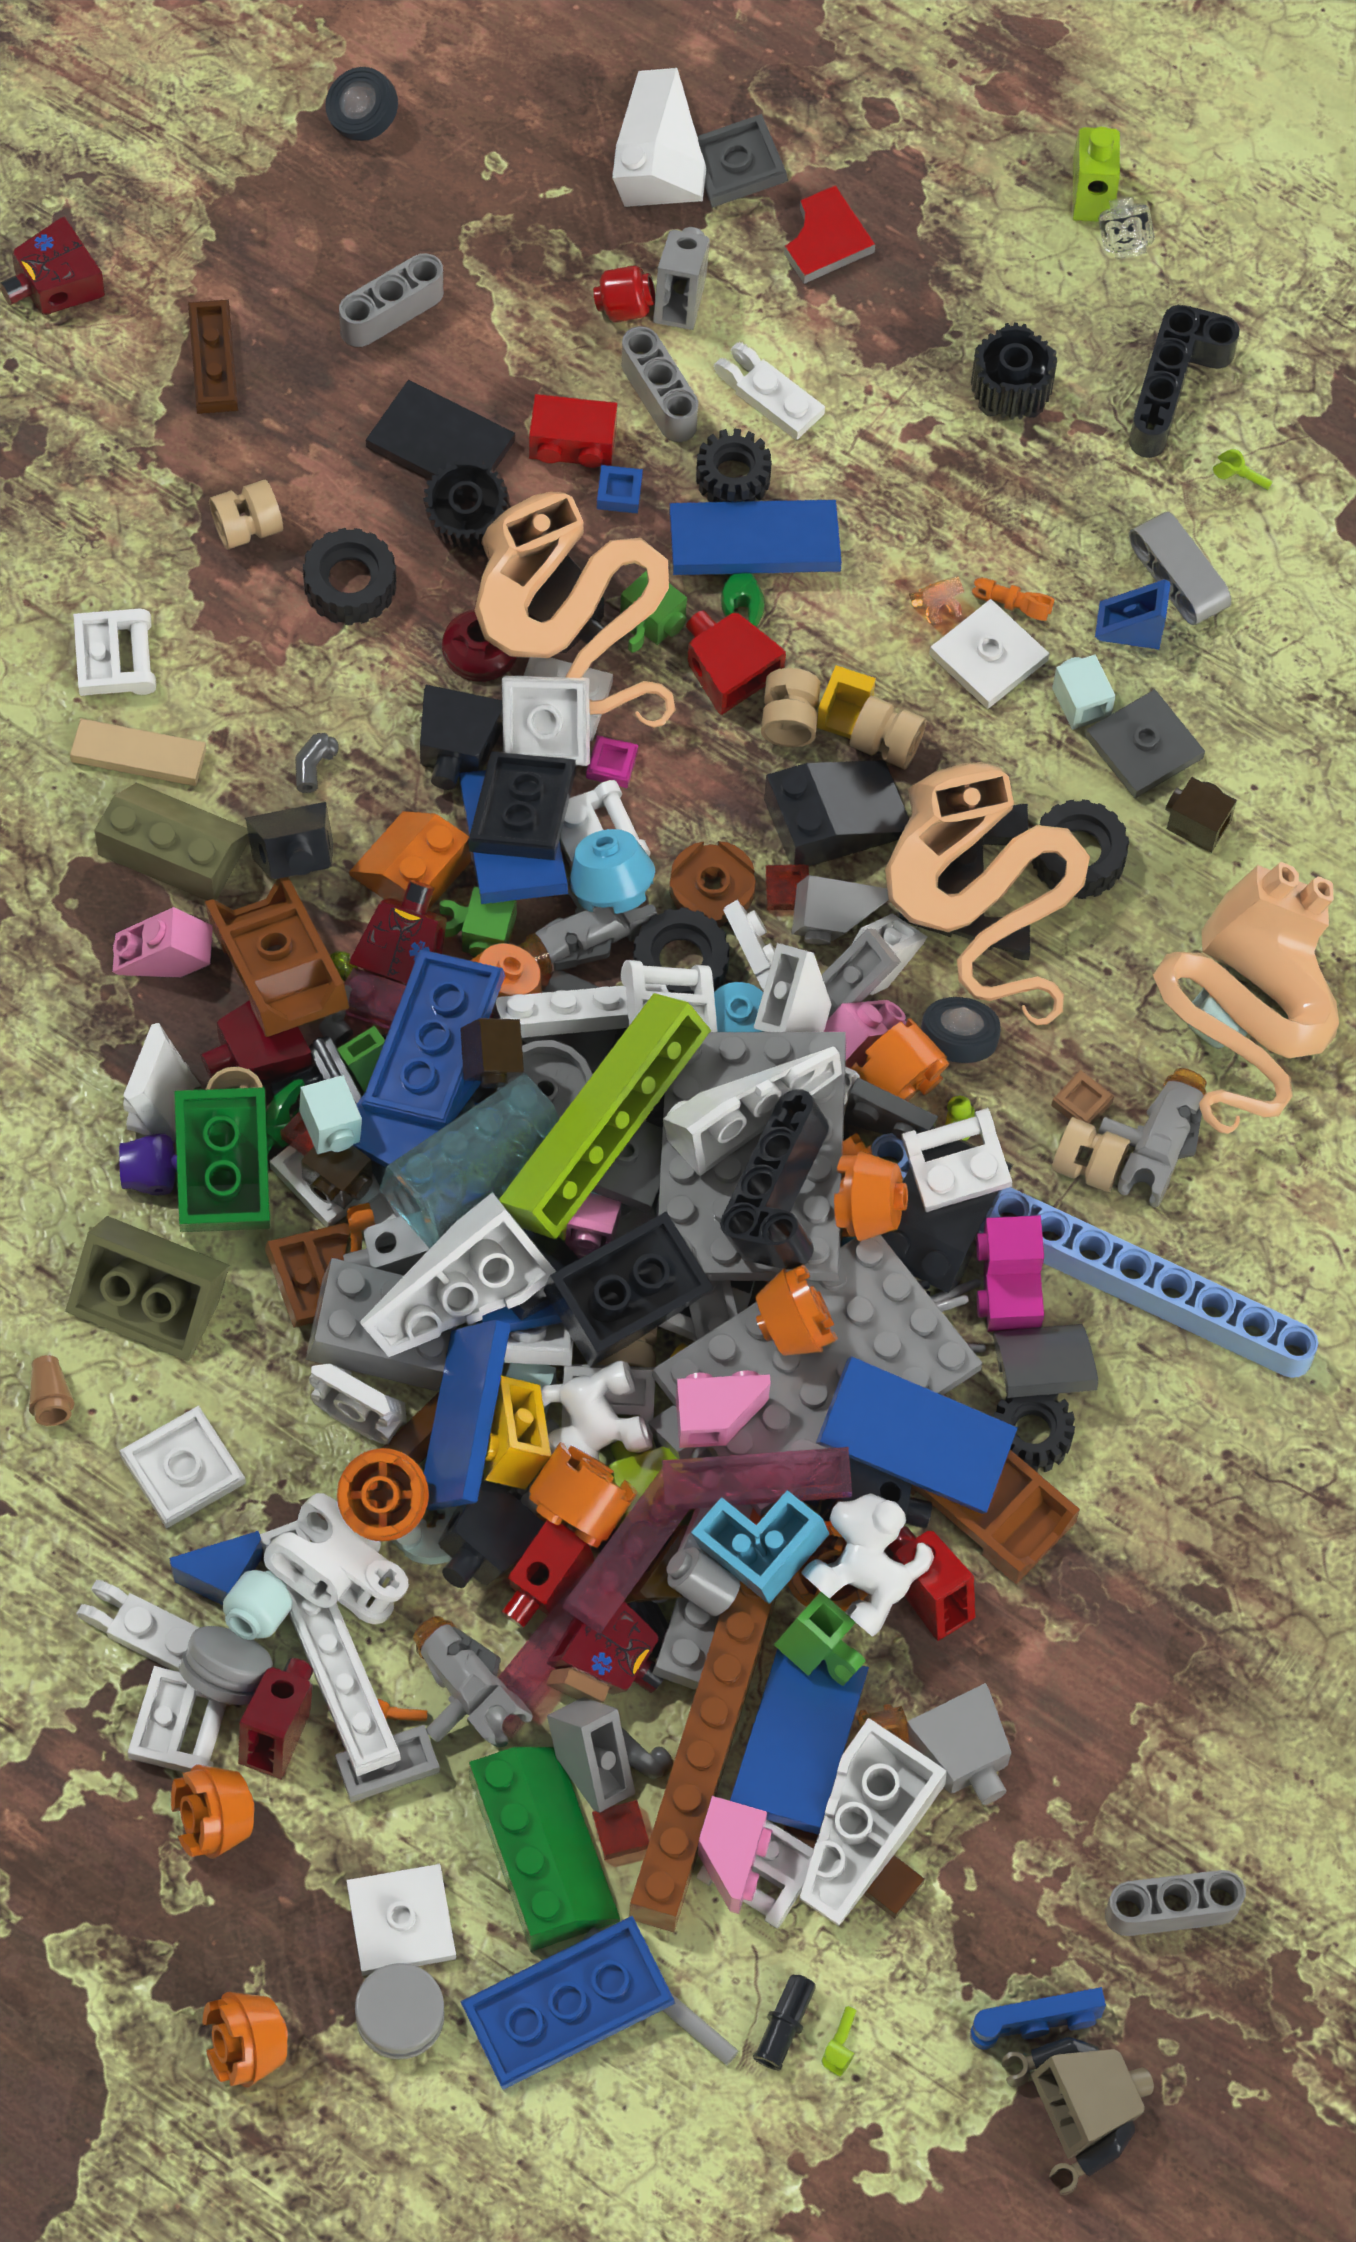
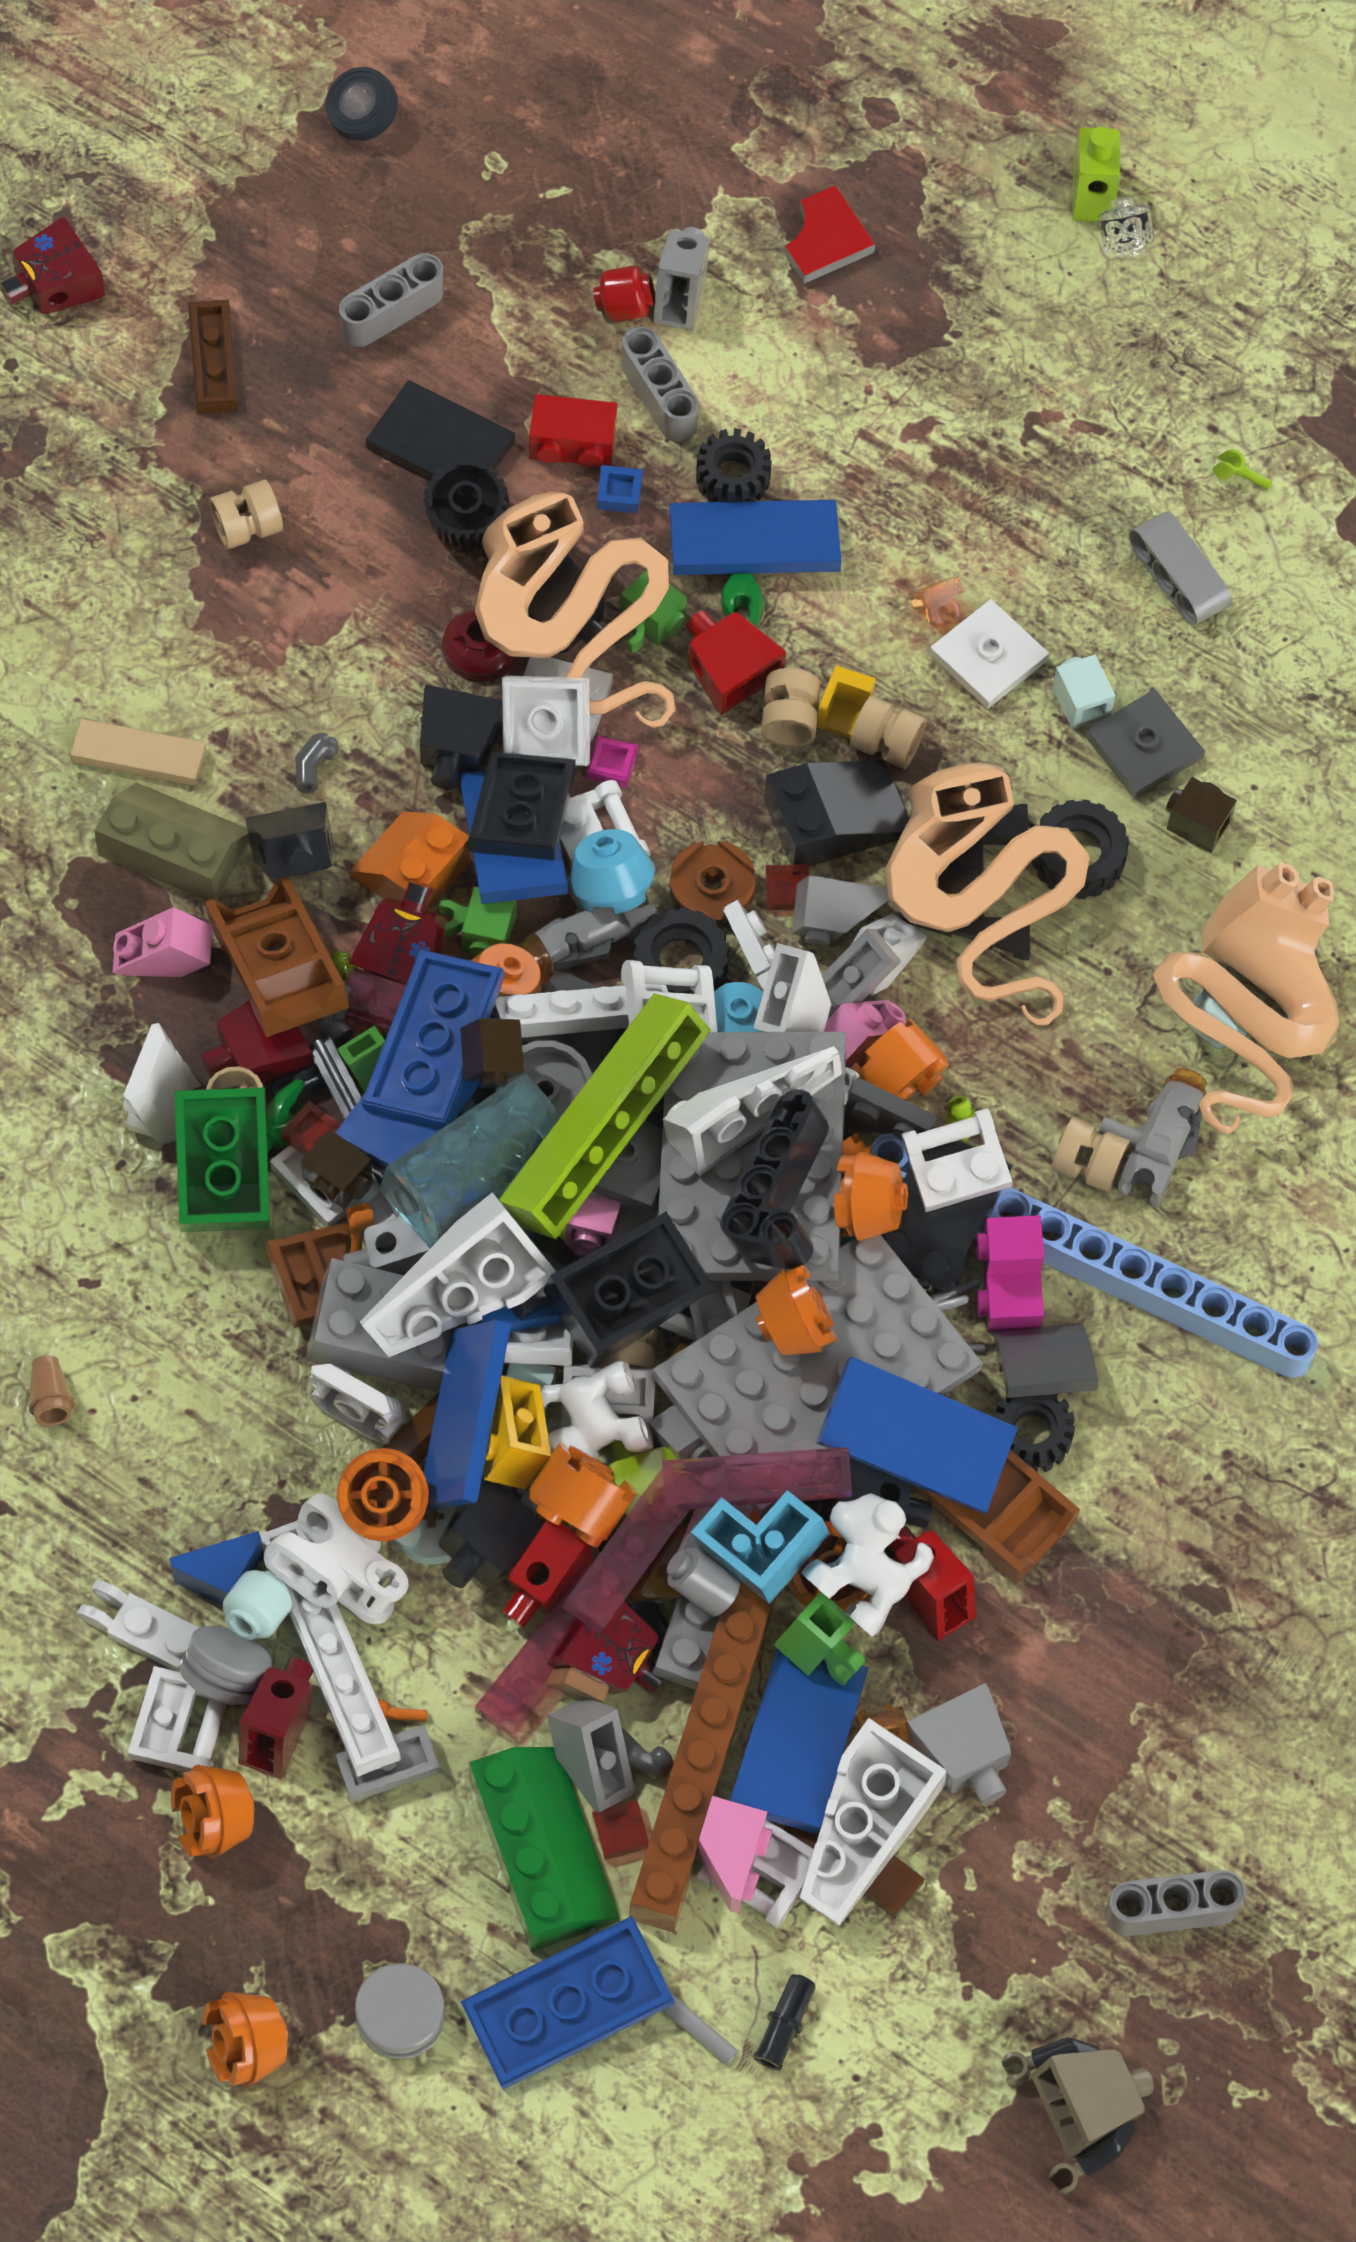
olive slope [65,1216,230,1361] -> none
white plate [73,609,156,696] -> none
dark purple piece [119,1134,177,1195] -> none
white tile [119,1406,246,1529] -> none
light aqua brick [299,1075,362,1154] -> none
black tyre [303,528,396,625] -> none
white plate [346,1864,456,1976] -> none
light grey piece [413,1616,533,1747] -> none
white wedge [612,68,706,207] -> none
bright pink slope [676,1370,771,1448] -> none
dark grey plate [697,114,788,208] -> none
white hinge [713,342,825,440] -> none
lime hand [822,2006,856,2077] -> none
black wheel [921,997,1001,1063] -> none
blue plate [970,1987,1106,2050] -> none
black brick [971,322,1057,420] -> none
orange piece [972,577,1055,621] -> none
medium nougat tile [1051,1070,1114,1125] -> none
blue slope [1095,579,1171,650] -> none
black beam [1129,305,1240,458] -> none

